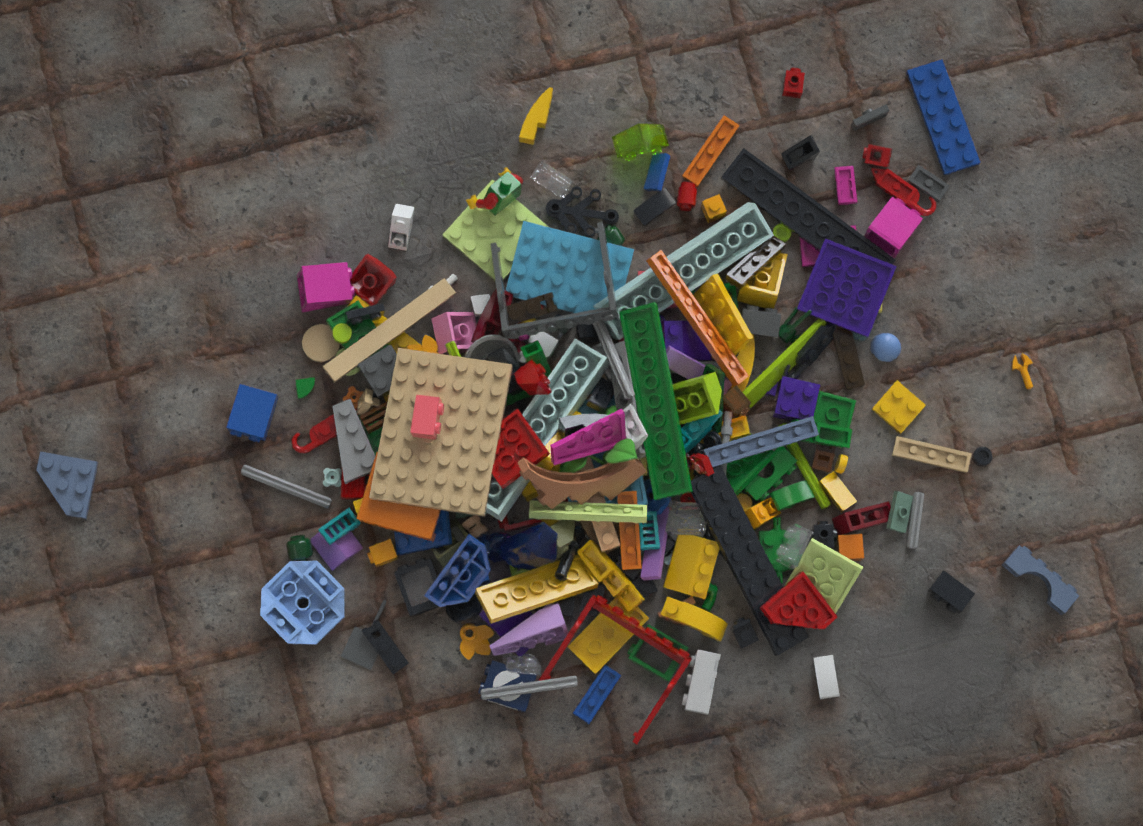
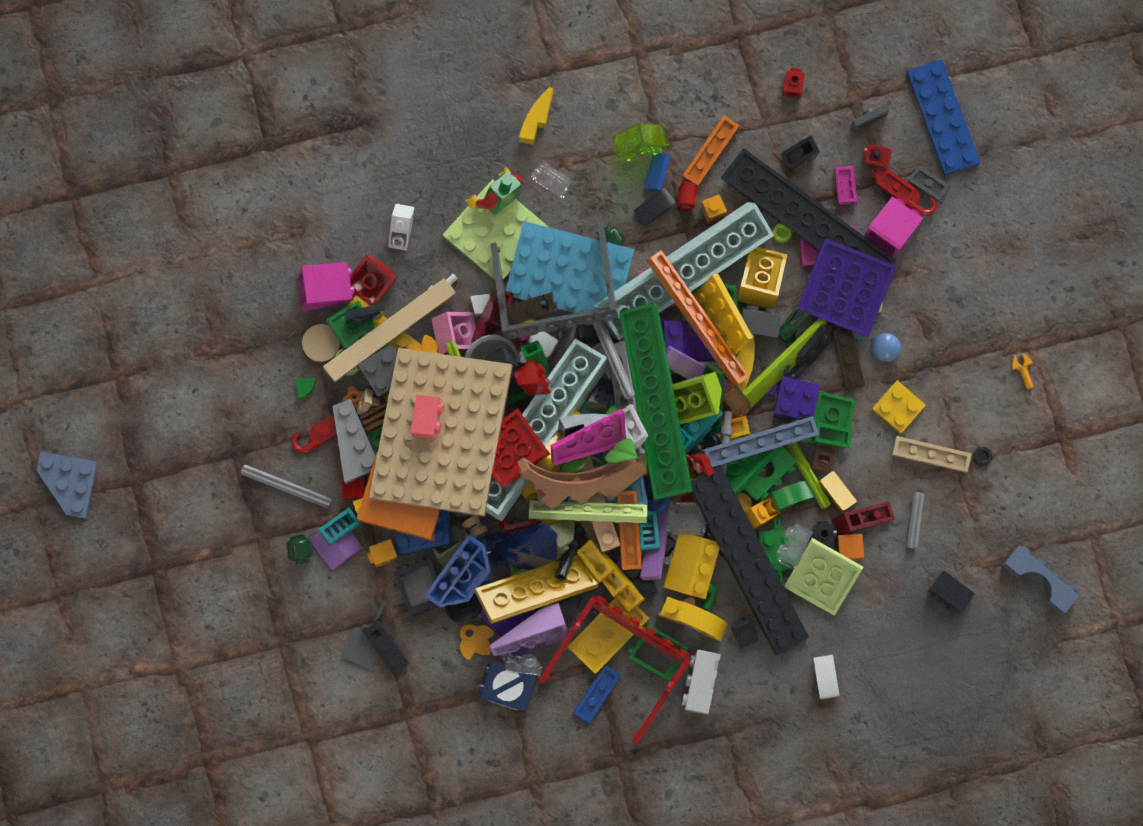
blue brick [226,384,278,442] -> none
light blue piece [260,560,345,645] -> none
light aqua plate [323,468,342,487] -> none
lime tile [332,323,352,344] -> none
light grey axle [481,676,578,700] -> none
black plant [546,186,619,238] -> none
plate [725,236,786,289] -> none
red plate [760,571,837,630] -> none
yellow tile [834,454,848,474] -> none
sand green plate [886,491,913,533] -> none

